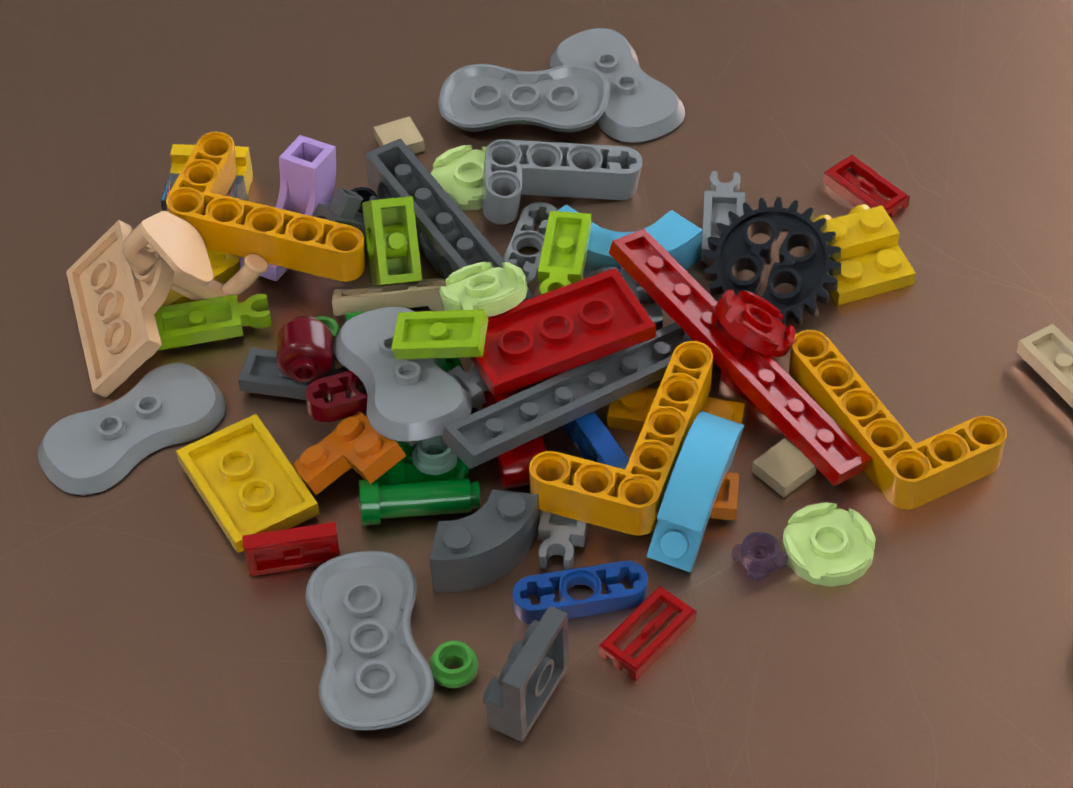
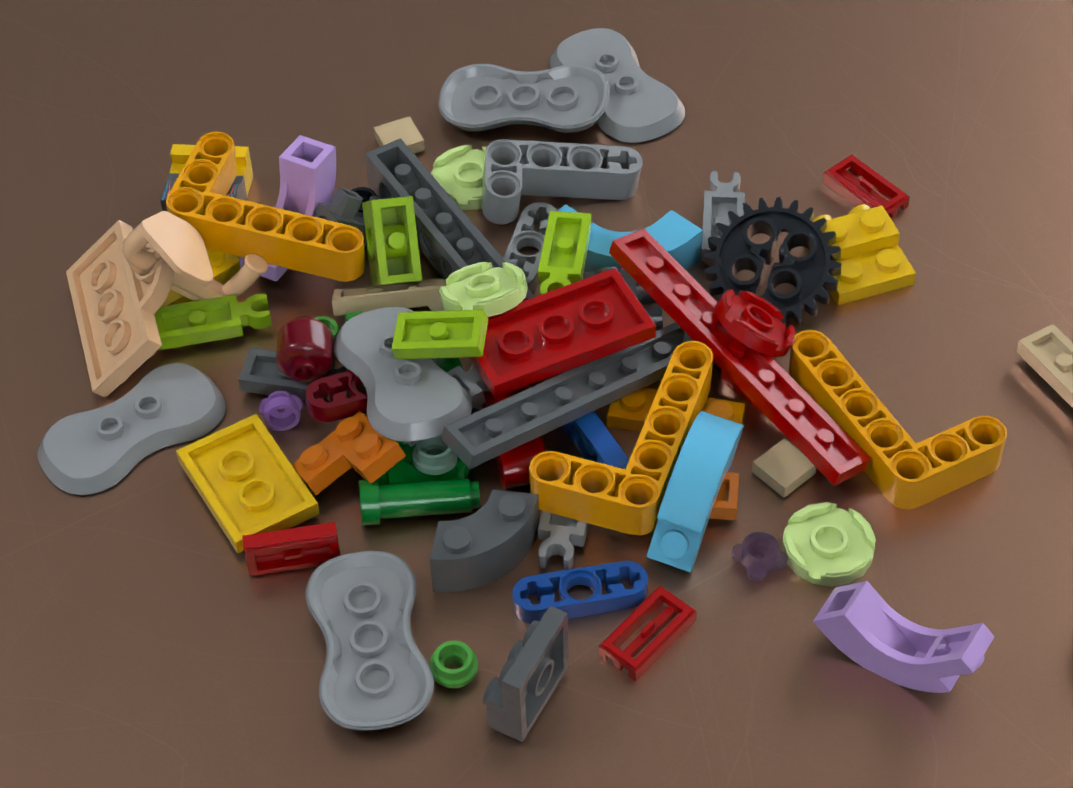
none -> medium lavender plate [259,391,303,431]
none -> lavender arch [813,581,995,693]

